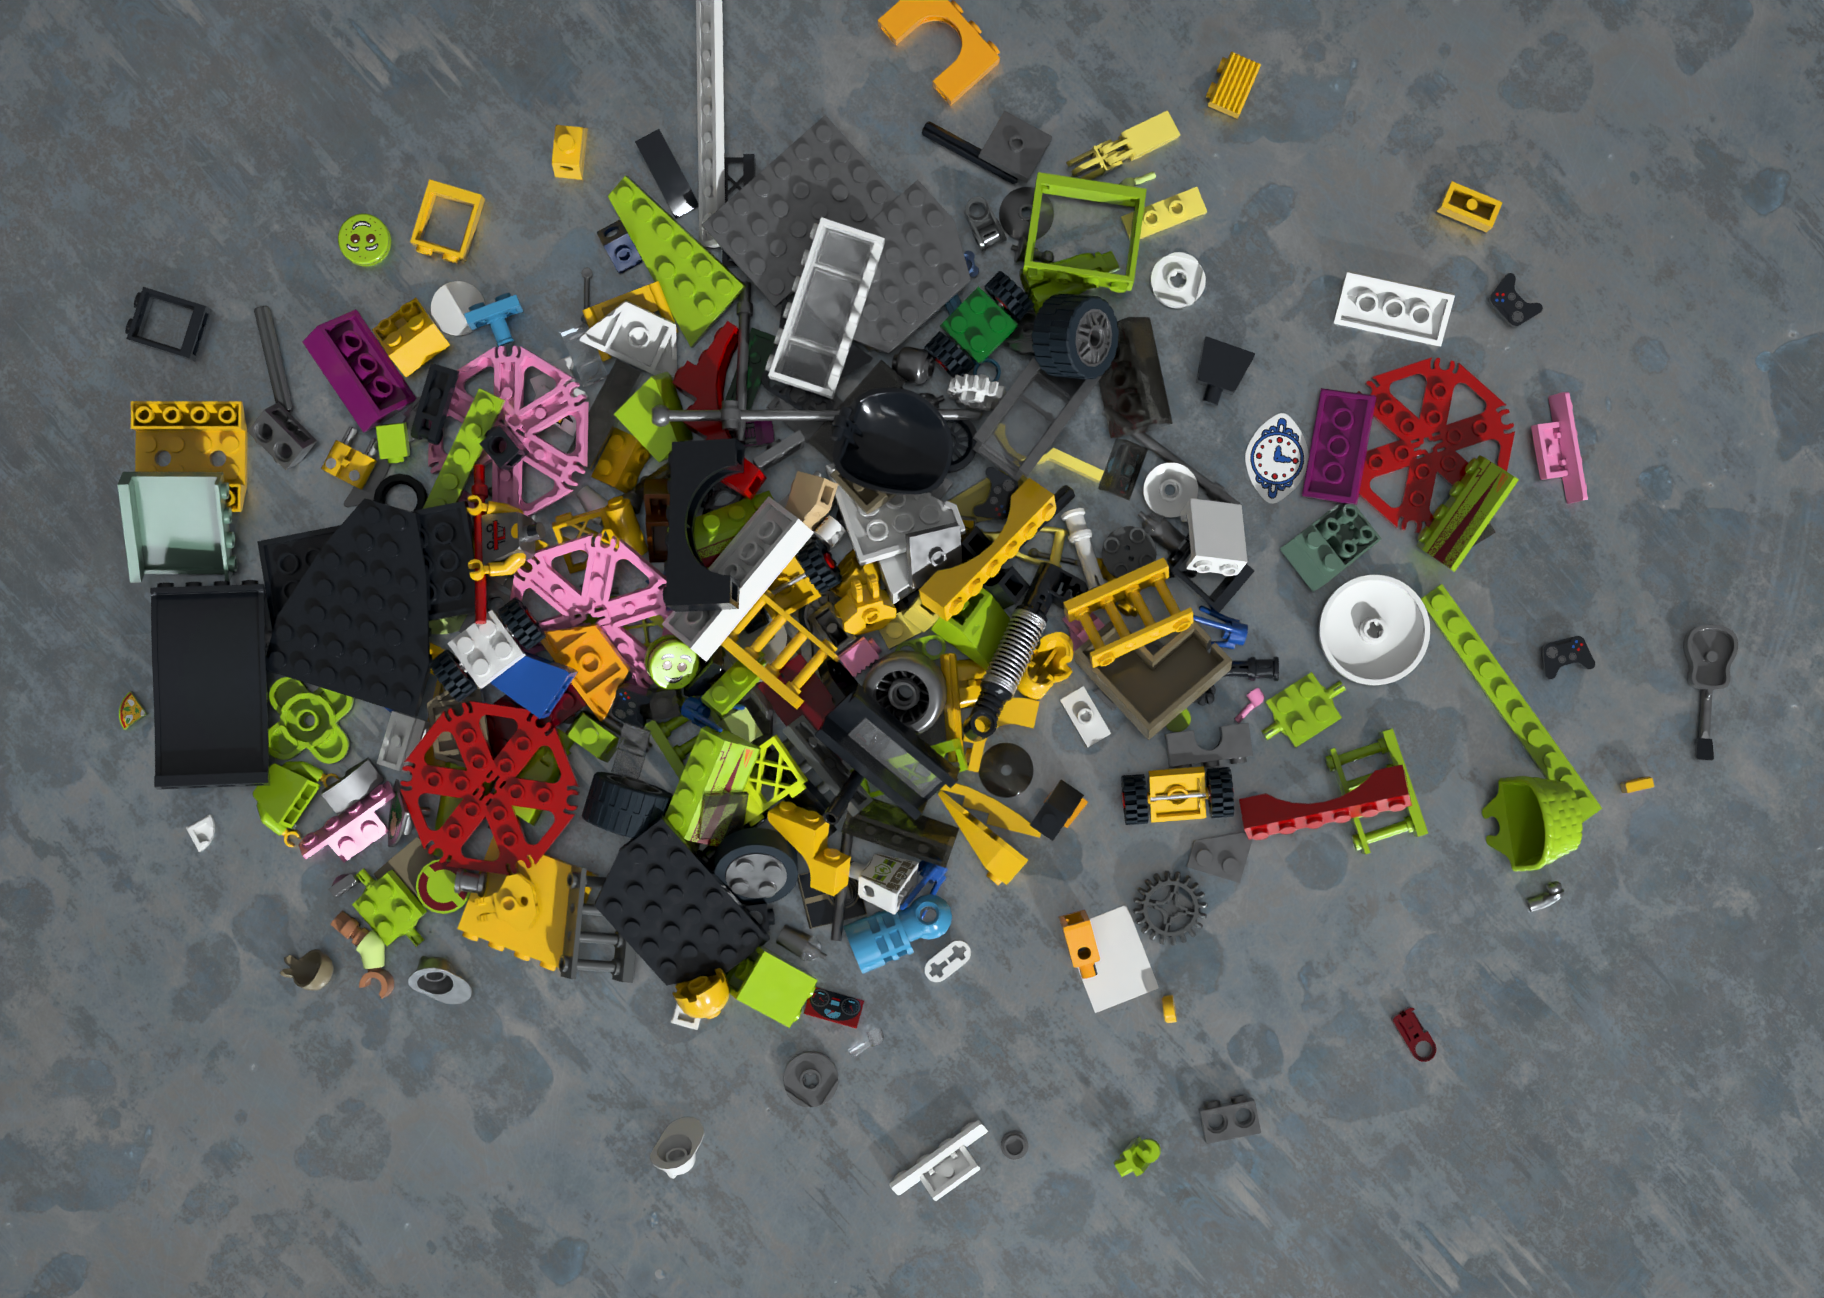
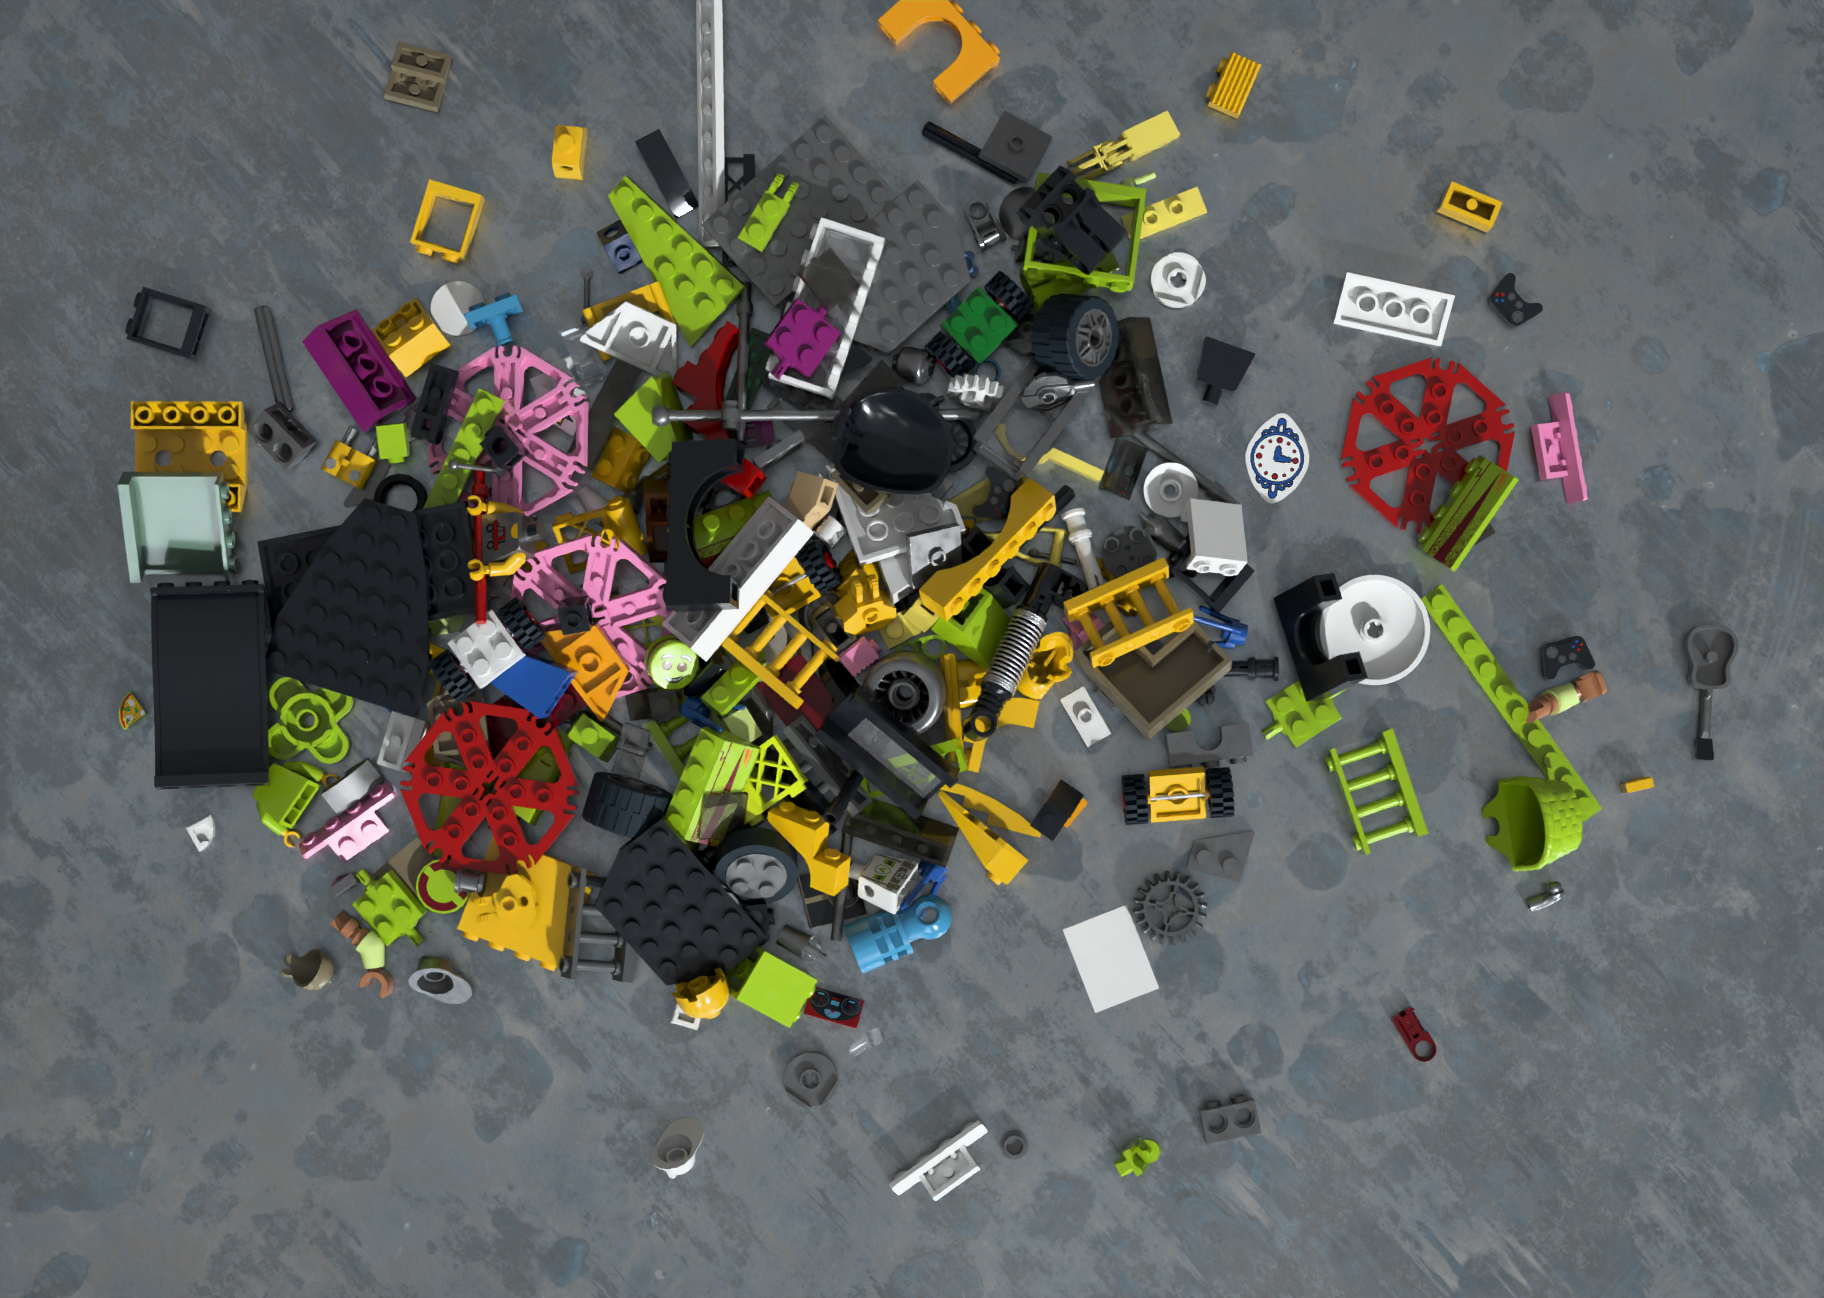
lime head [338,213,392,267] -> none
flat silver shield [388,779,430,847] -> none
black piece [612,683,654,731] -> none
white beam [925,940,971,982] -> none
clear smoke dish [979,743,1034,798] -> none
light orange torso [1059,909,1100,979] -> none
yellow tile [1162,995,1177,1023] -> none
bright pink hand [1234,687,1264,723] -> none
red arch [1239,765,1412,840] -> none
sand green slope [1280,502,1381,592] -> none
magenta tile [1302,388,1376,505] -> none
none -> dark tan slope [384,42,452,112]
none -> flat silver hinge [448,459,507,477]
none -> black brick [557,595,595,635]
none -> lime hinge [738,172,800,253]
none -> magenta plate [763,297,841,380]
none -> clear smoke piece [797,247,860,312]
none -> black connector [1016,166,1126,275]
none -> flat silver piece [1020,372,1095,411]
none -> black arch [1273,573,1368,702]
none -> nougat piece [1526,670,1607,723]

